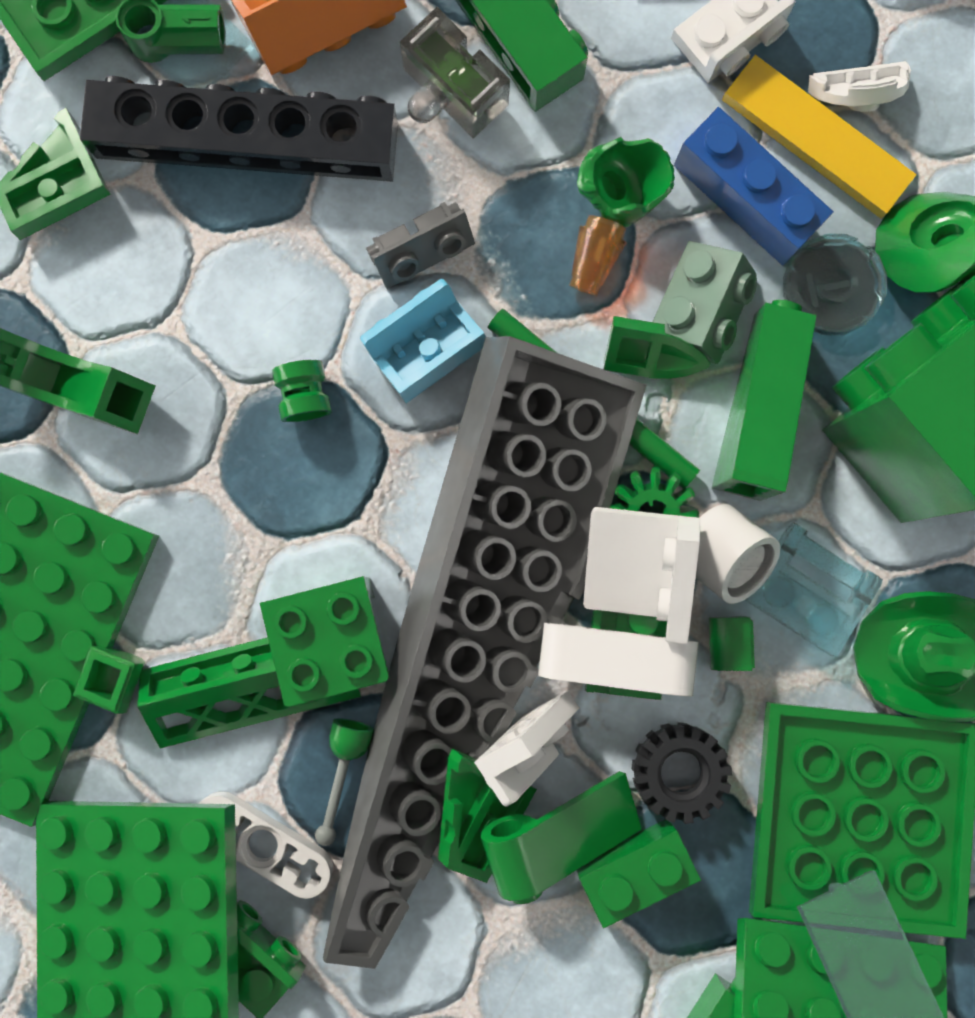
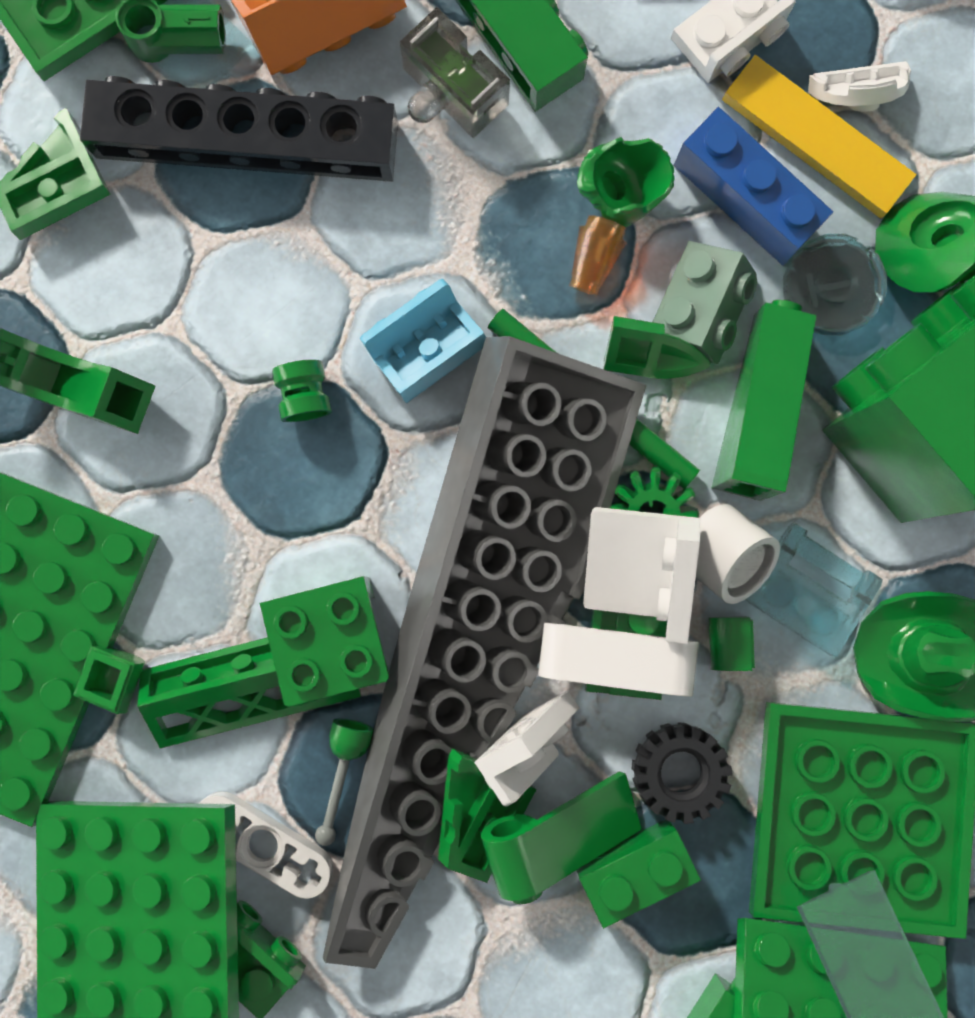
dark grey hinge [366,202,475,289] -> none

